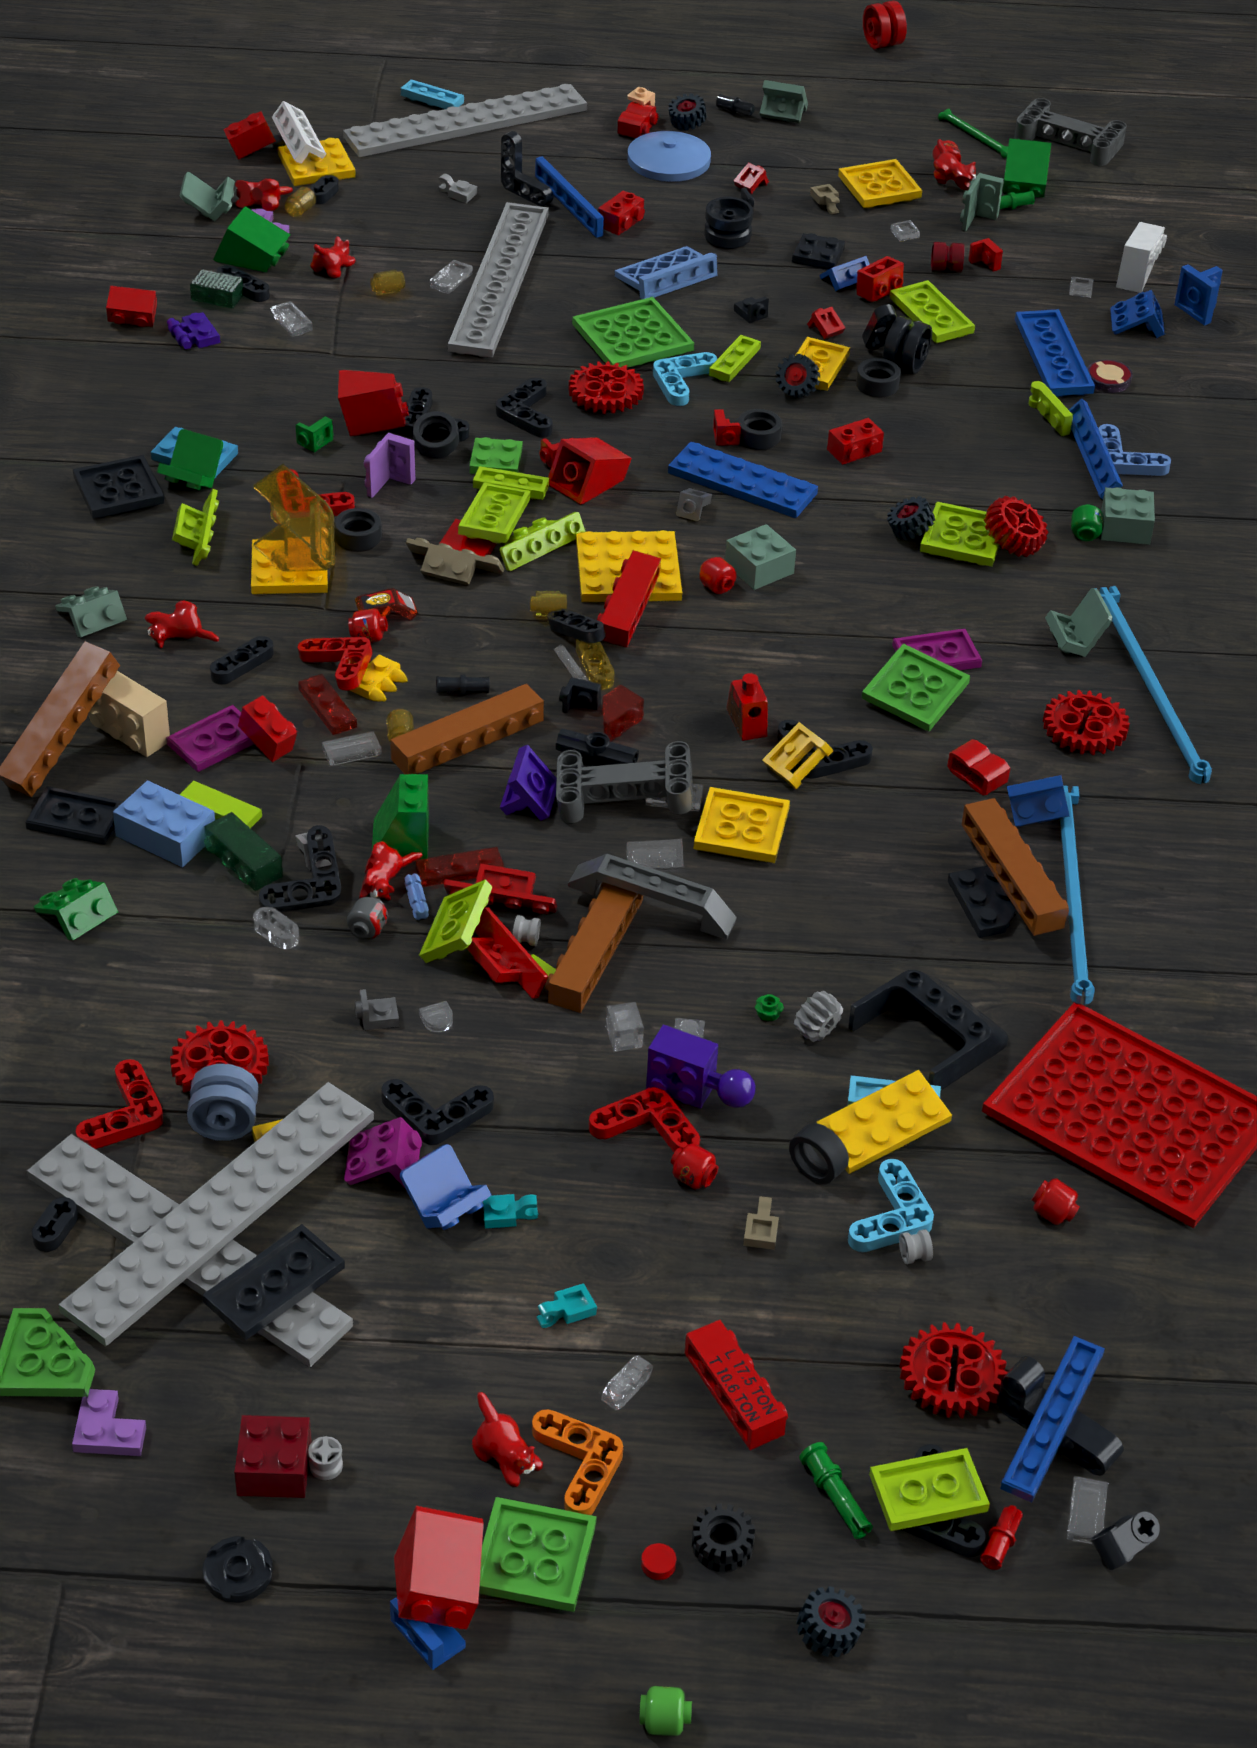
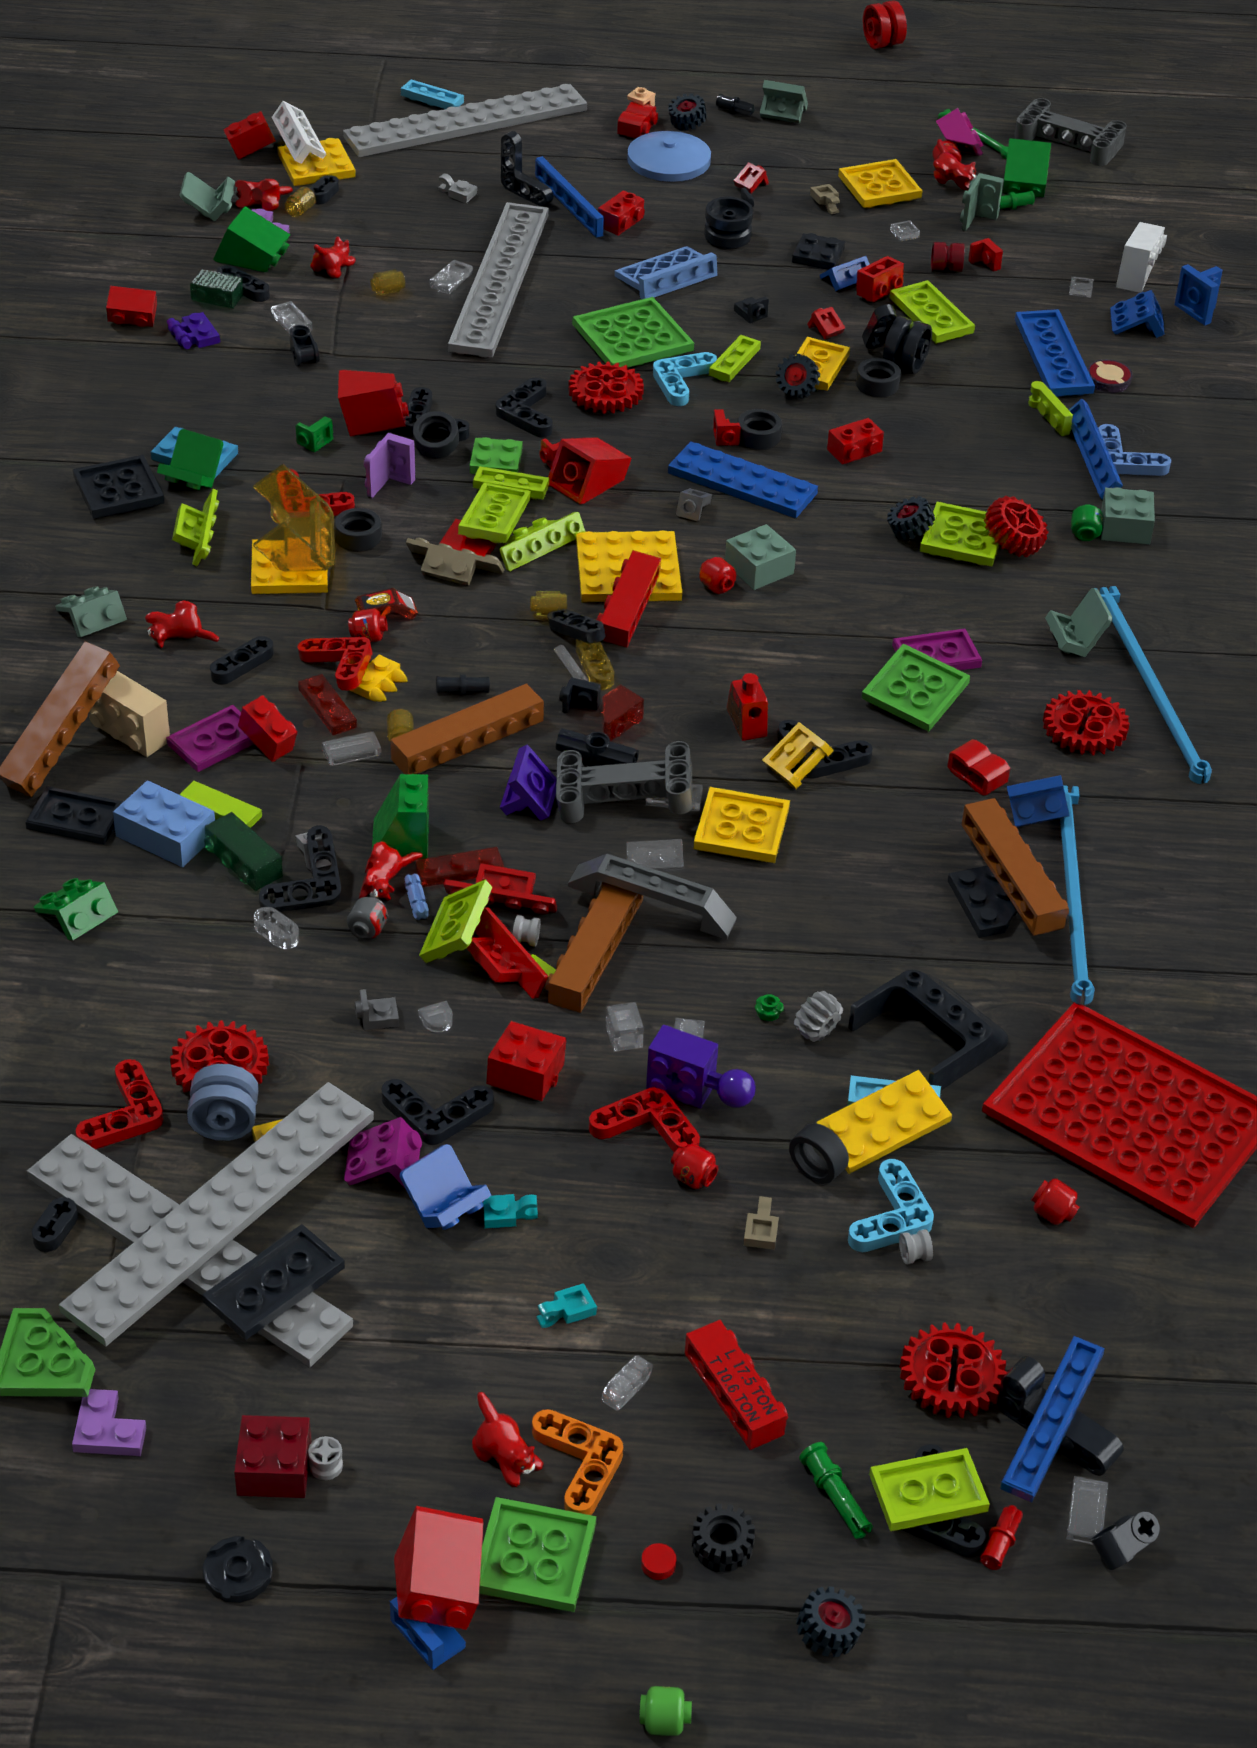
none -> black piece [289,325,320,366]
none -> red brick [486,1021,566,1101]
none -> dark pink slope [936,108,983,156]

